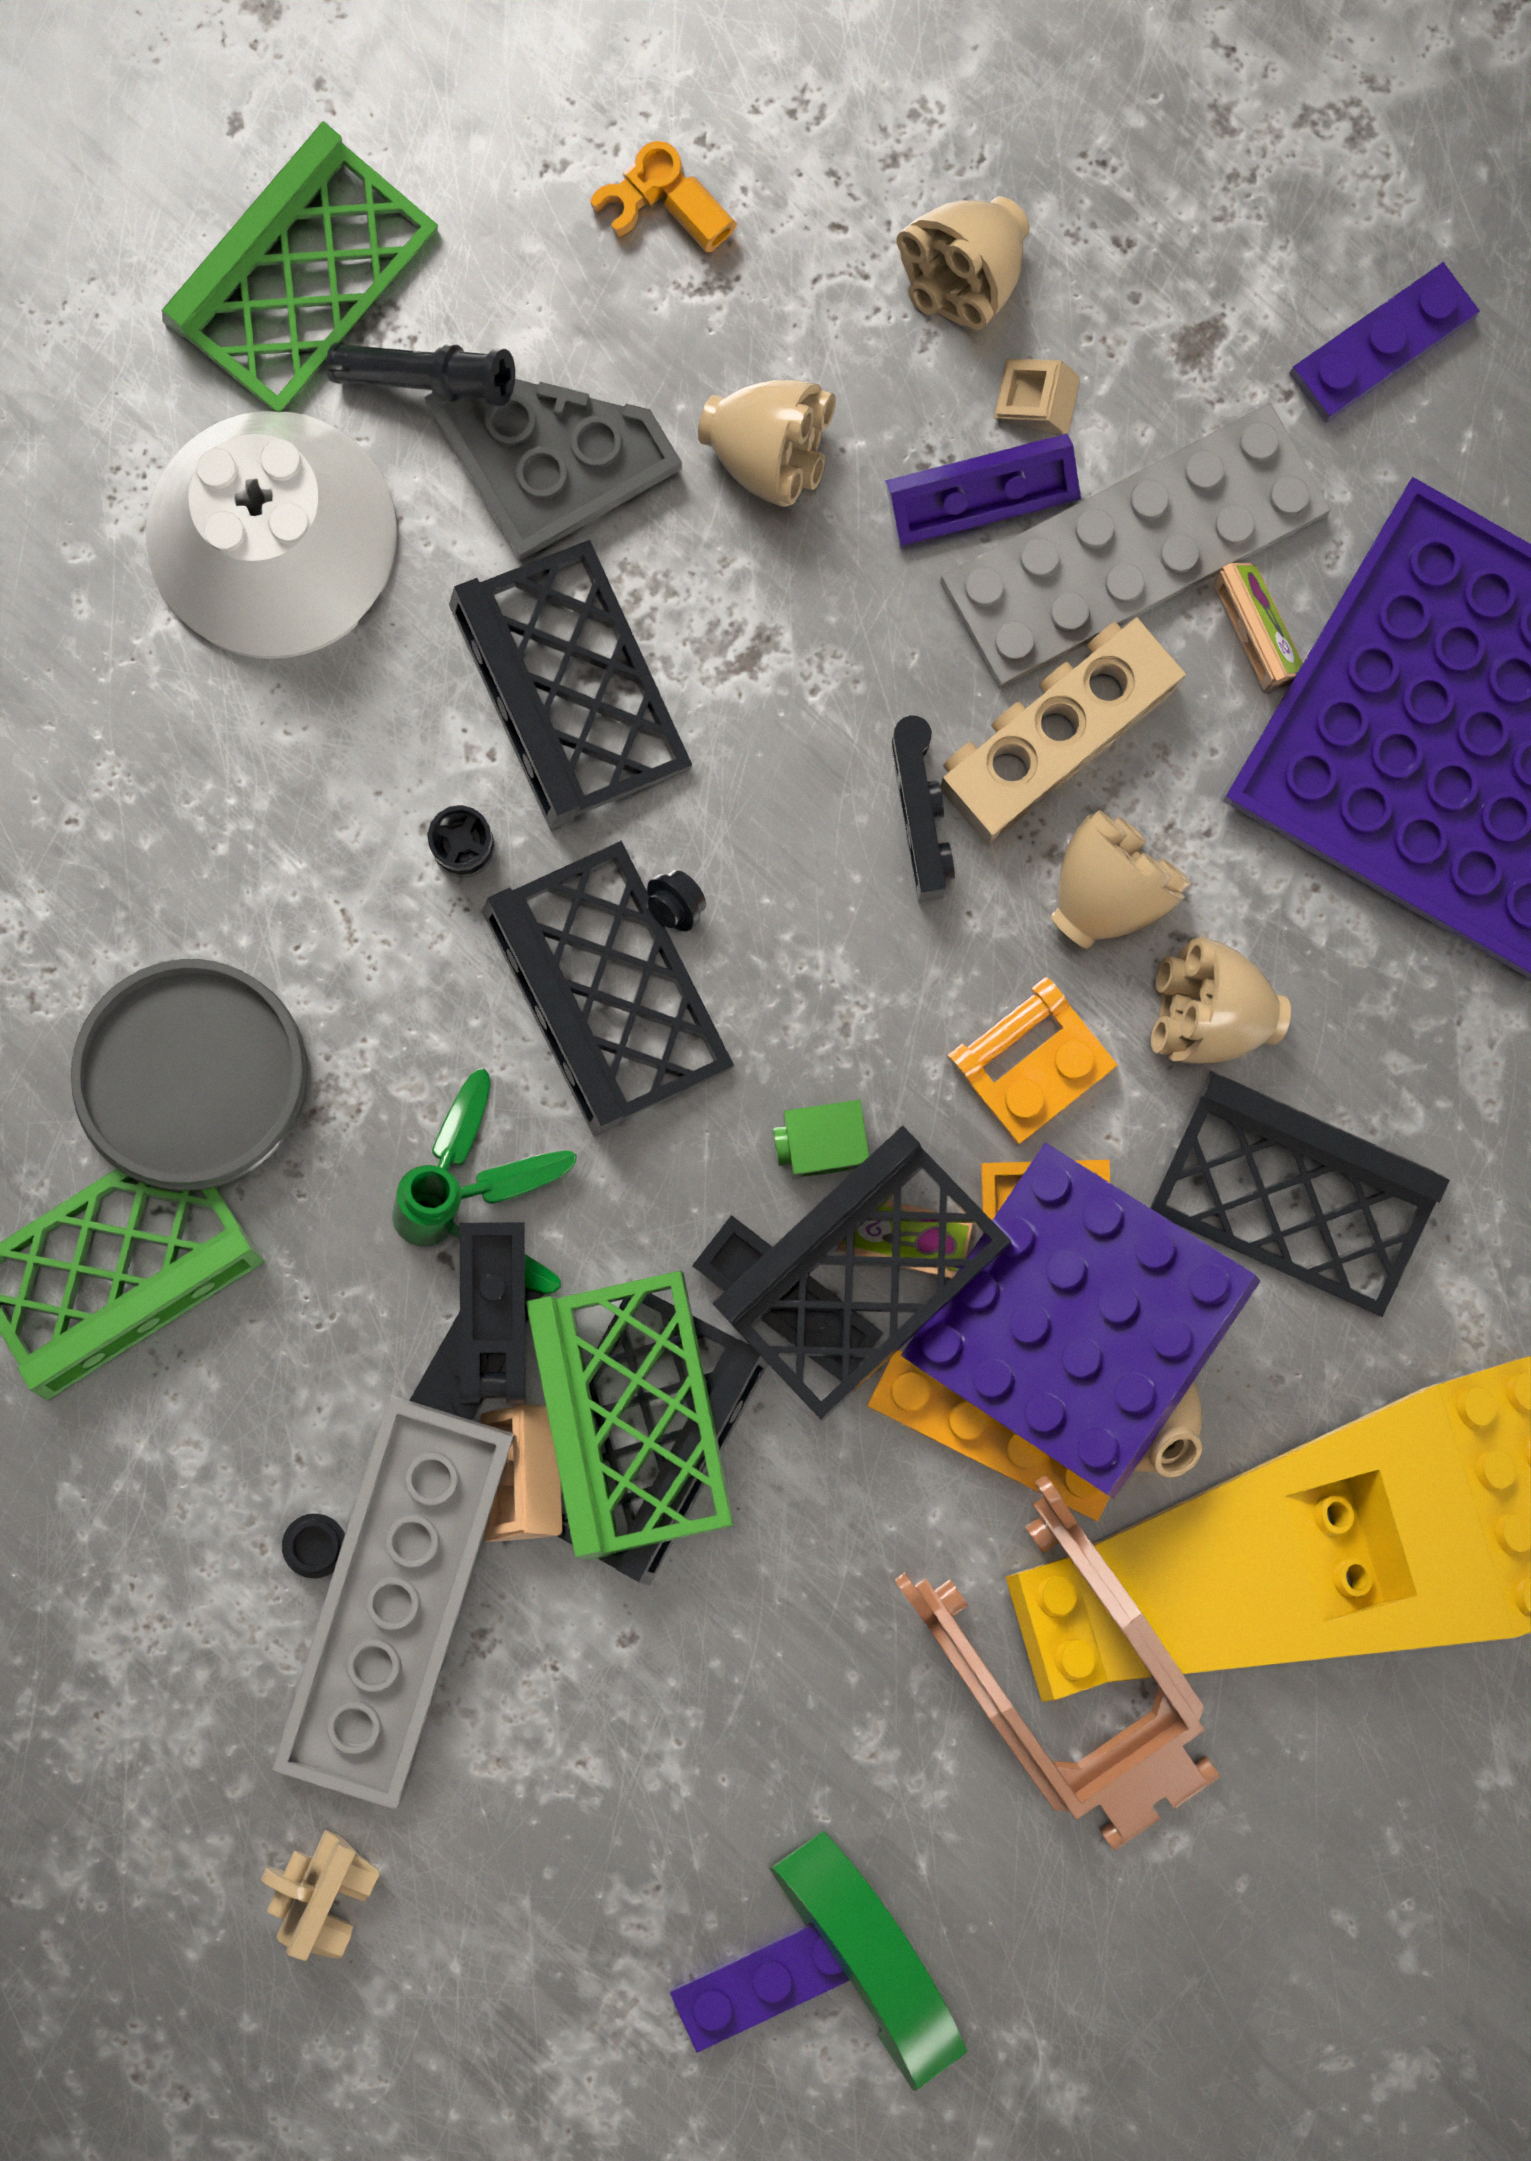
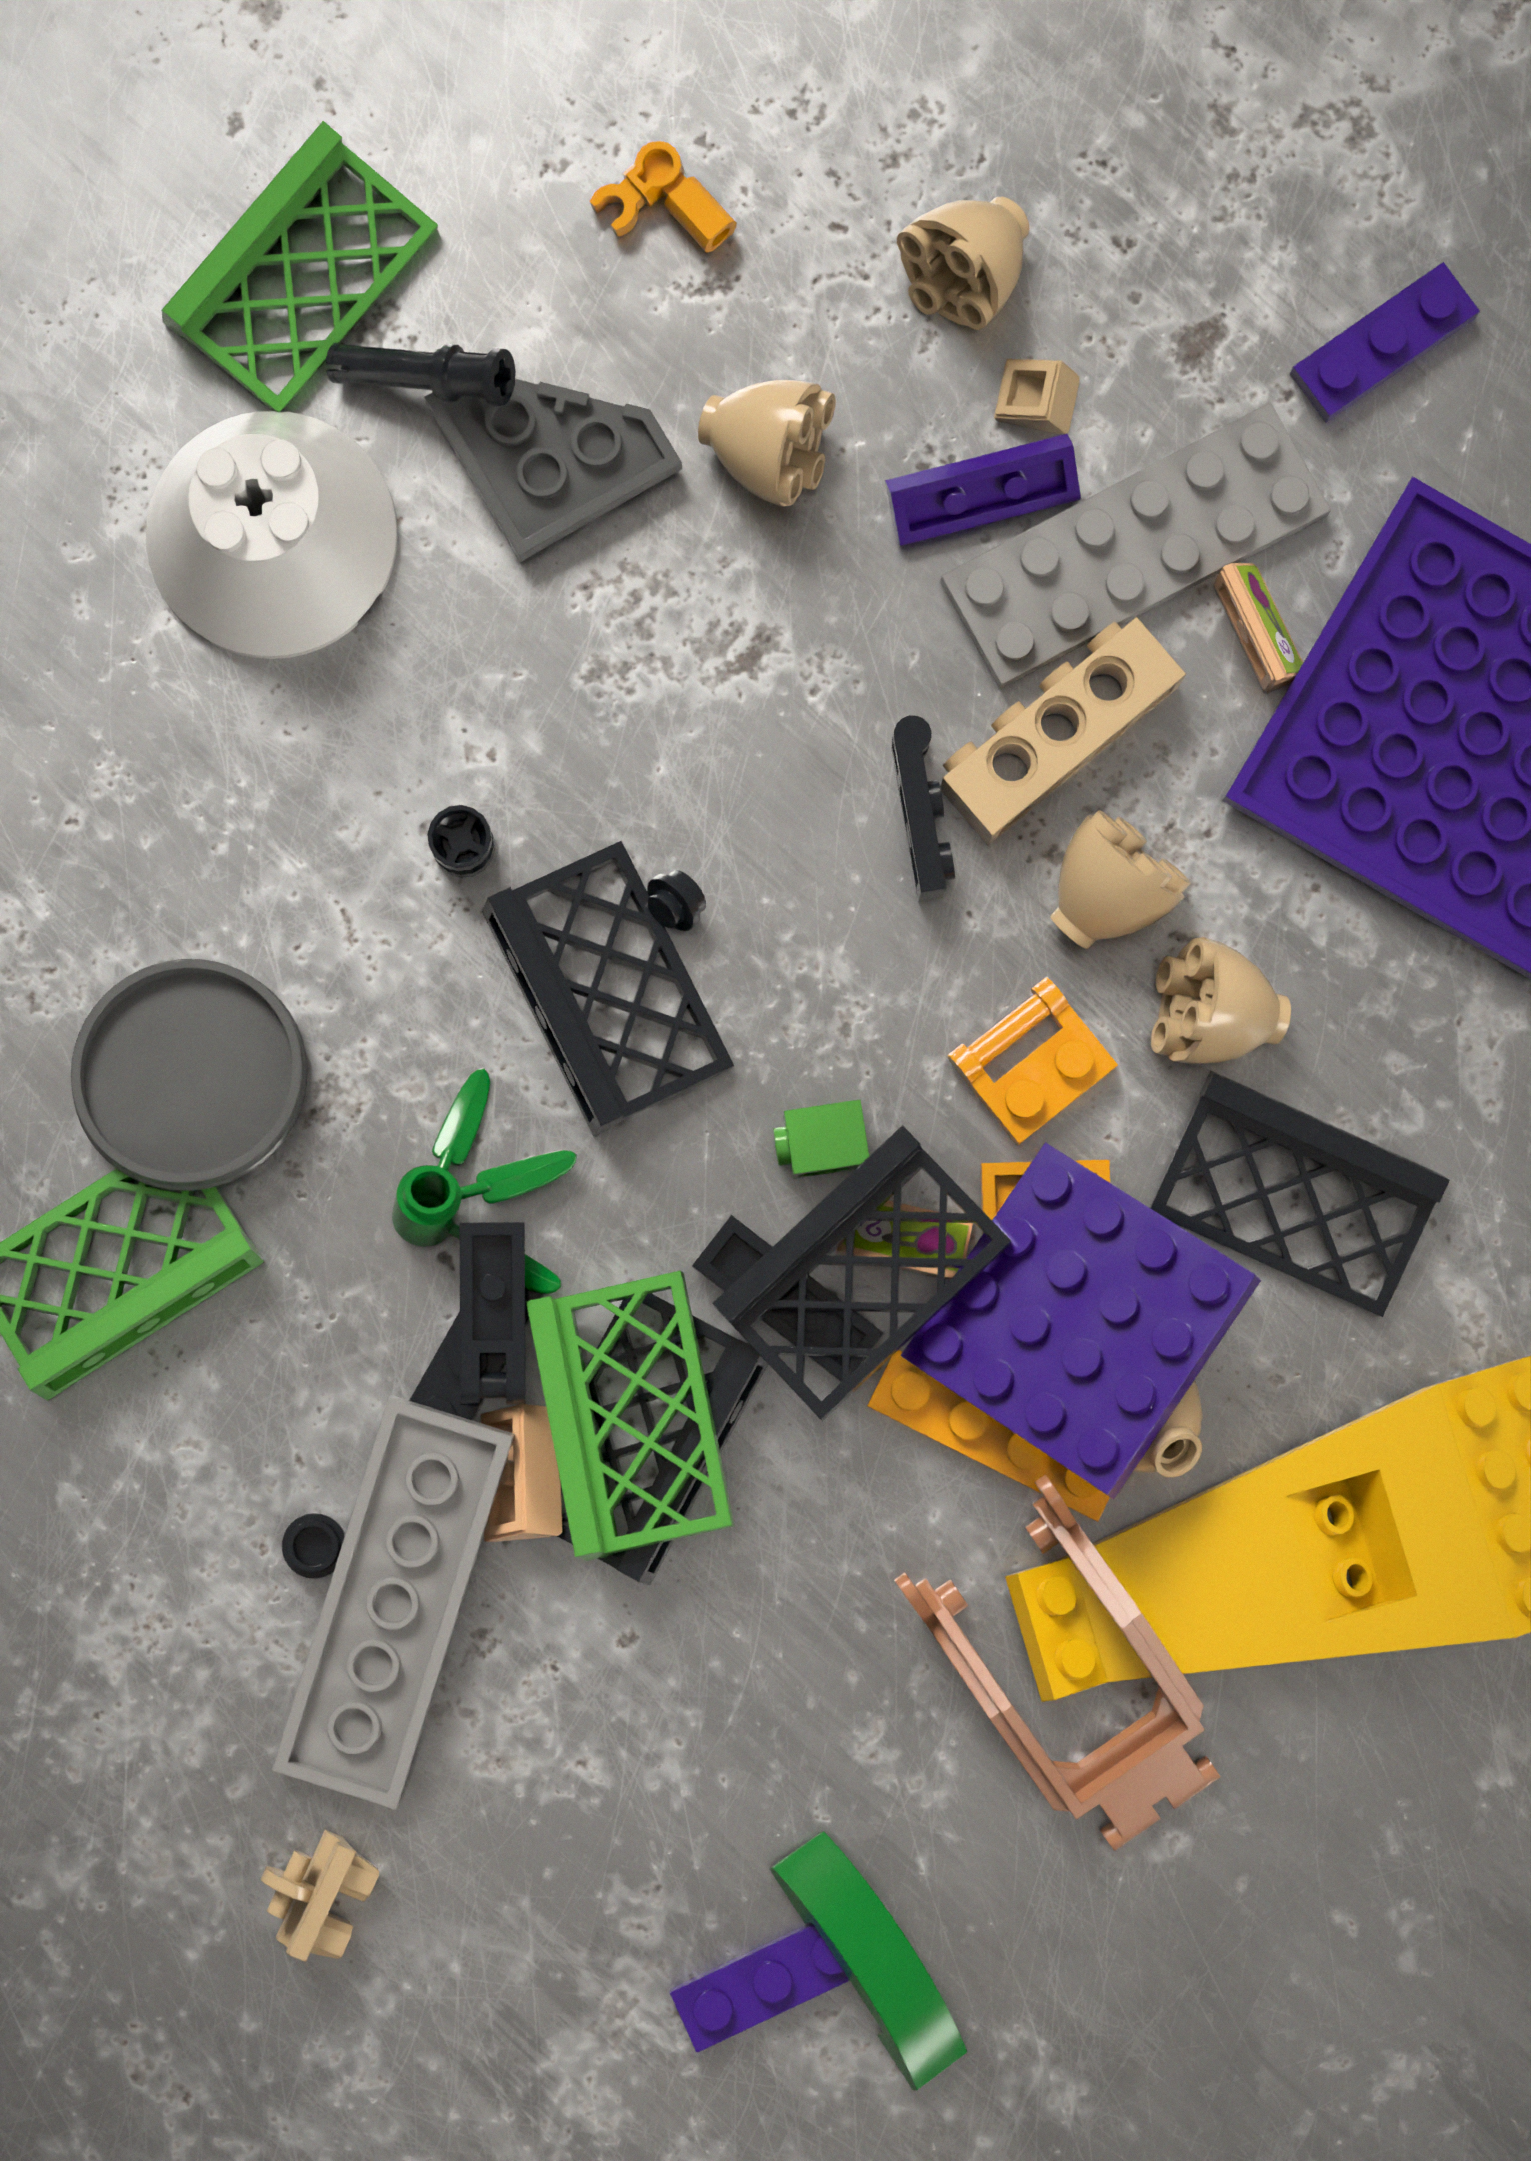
black fence [449,540,692,831] -> none

